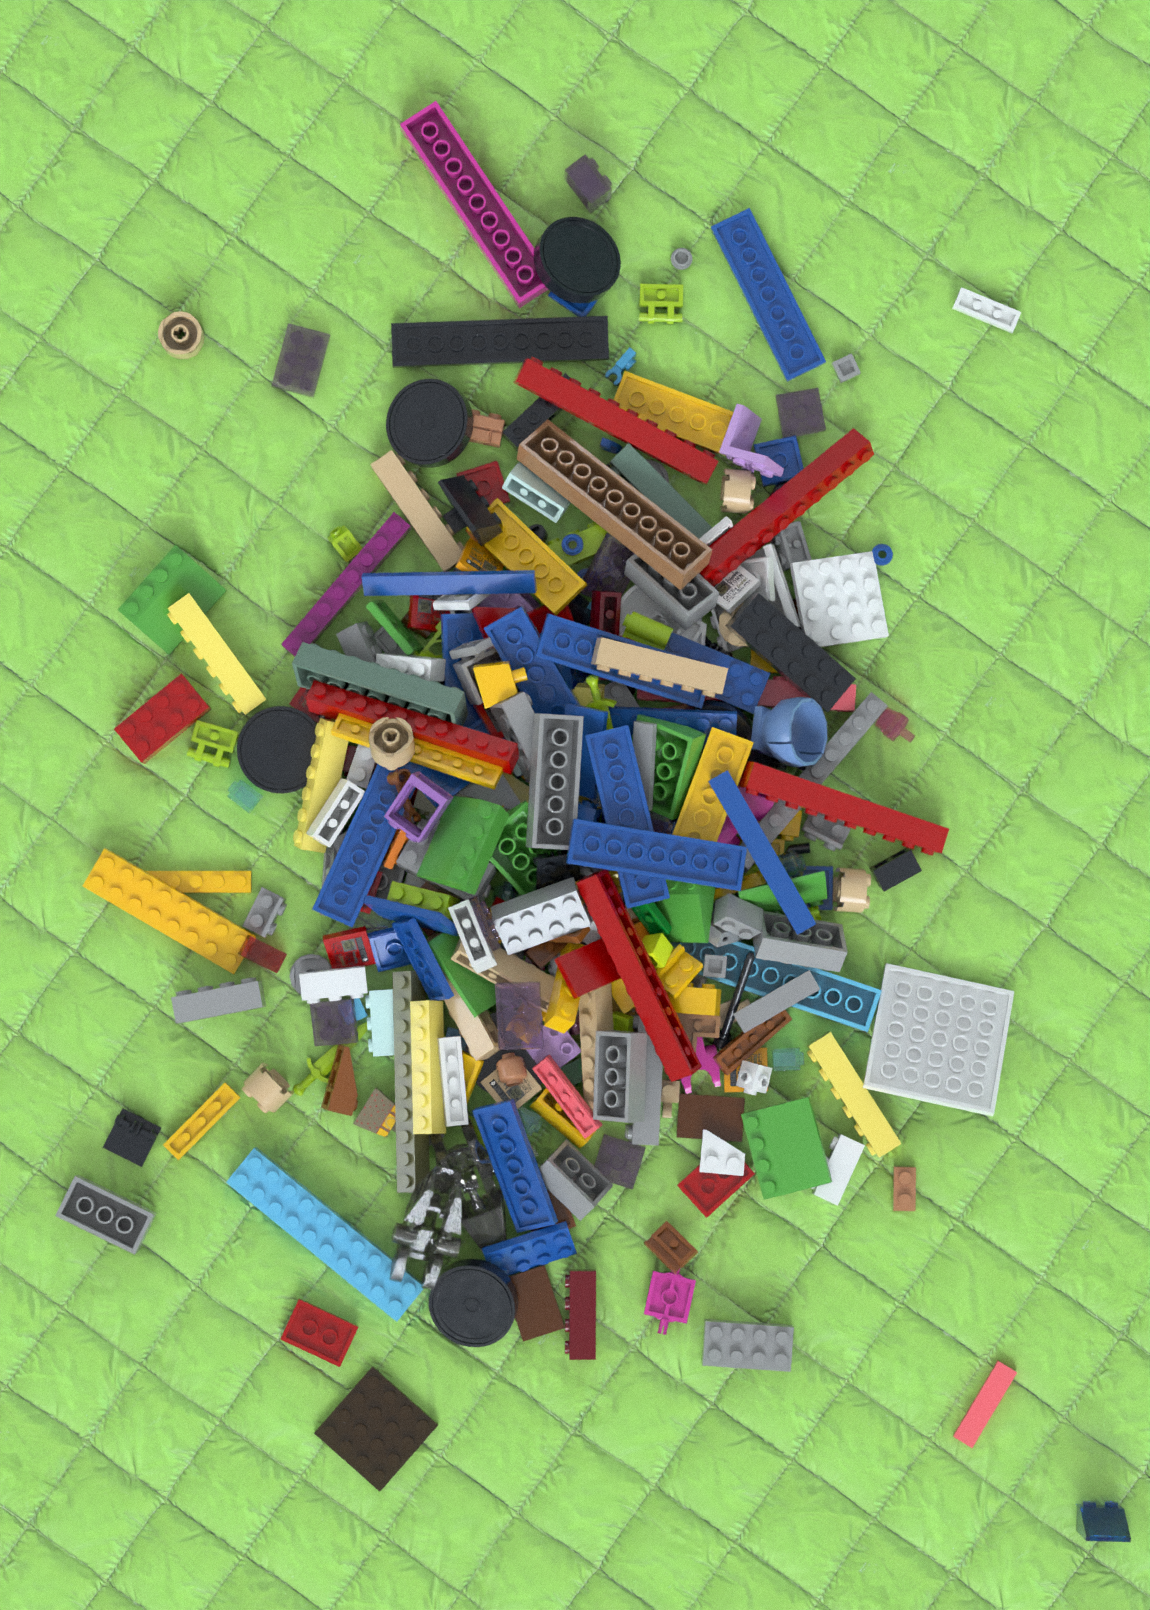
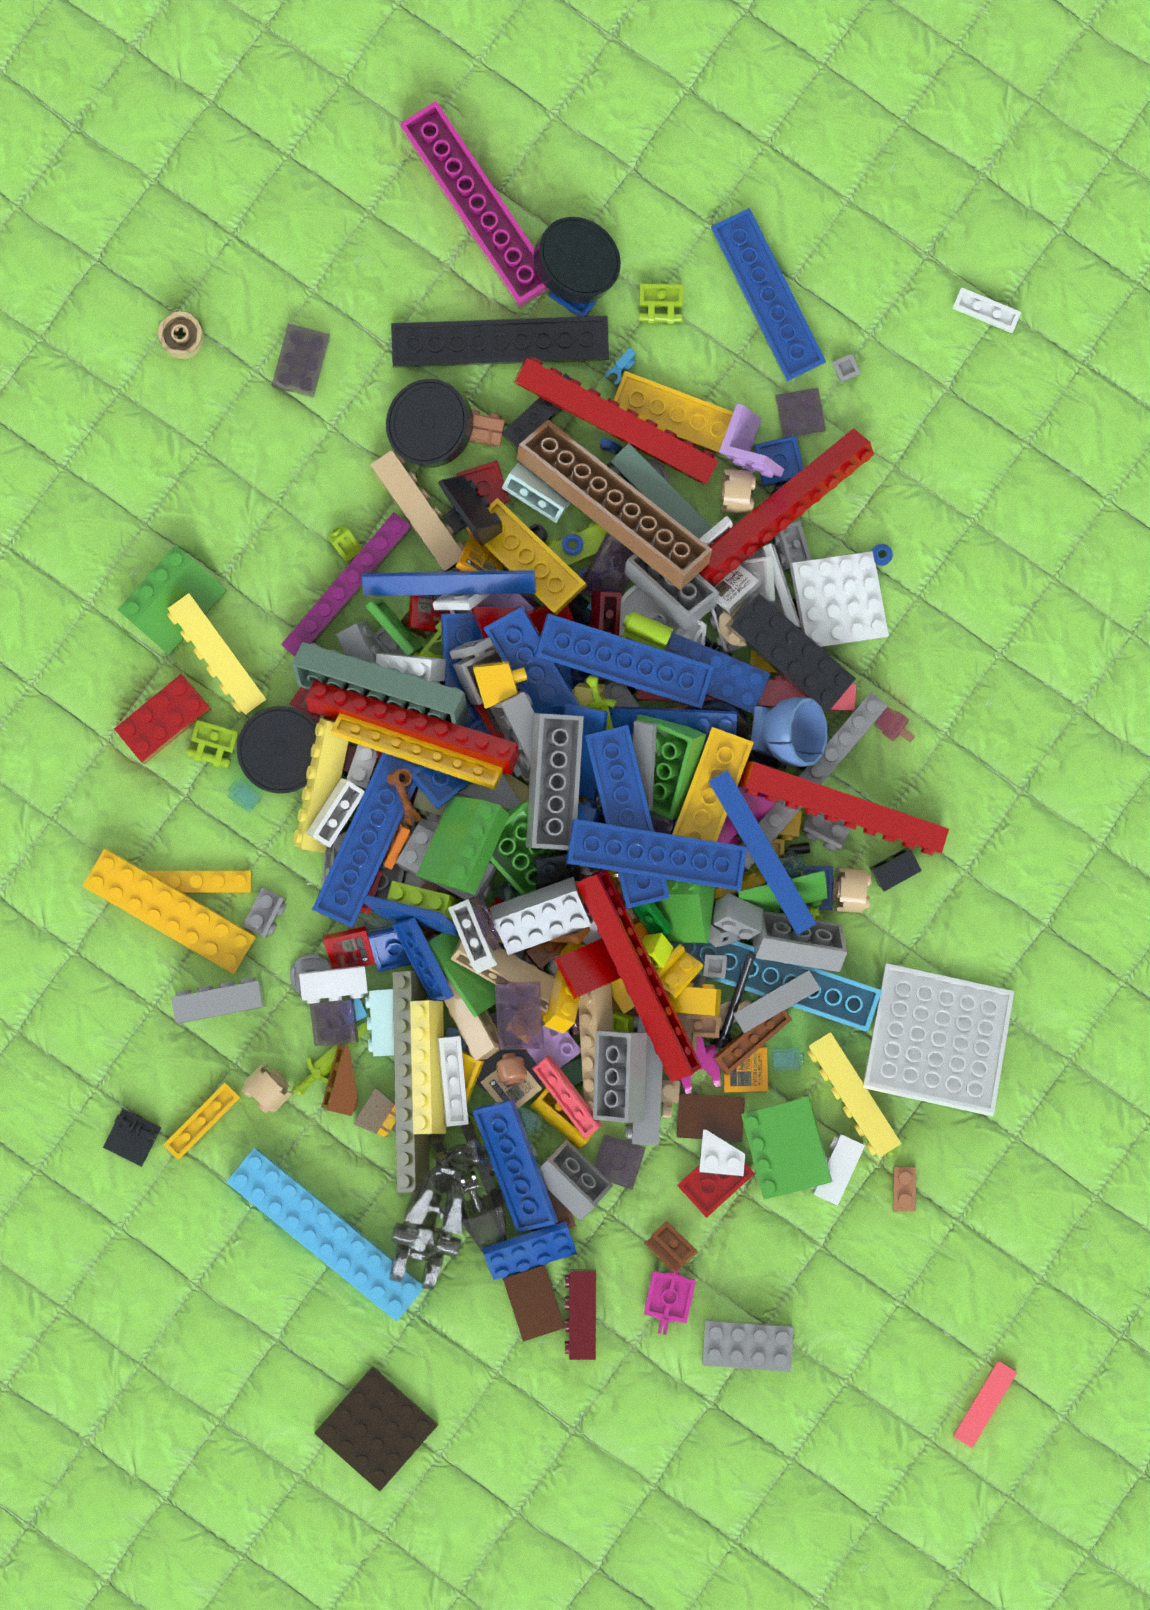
light grey brick [55,1175,157,1255] -> none
clear red plate [238,935,287,973] -> none
red plate [280,1298,359,1367] -> none
tan brick [369,717,415,770] -> none
medium lavender window [384,771,454,842] -> none
black brick [429,1259,518,1347] -> none
clear purple brick [565,154,612,214] -> none
tan brick [591,637,728,698] -> none
light grey plate [671,248,692,270] -> none
white brick [736,1060,773,1096] -> none
slope [1076,1501,1131,1542] -> none

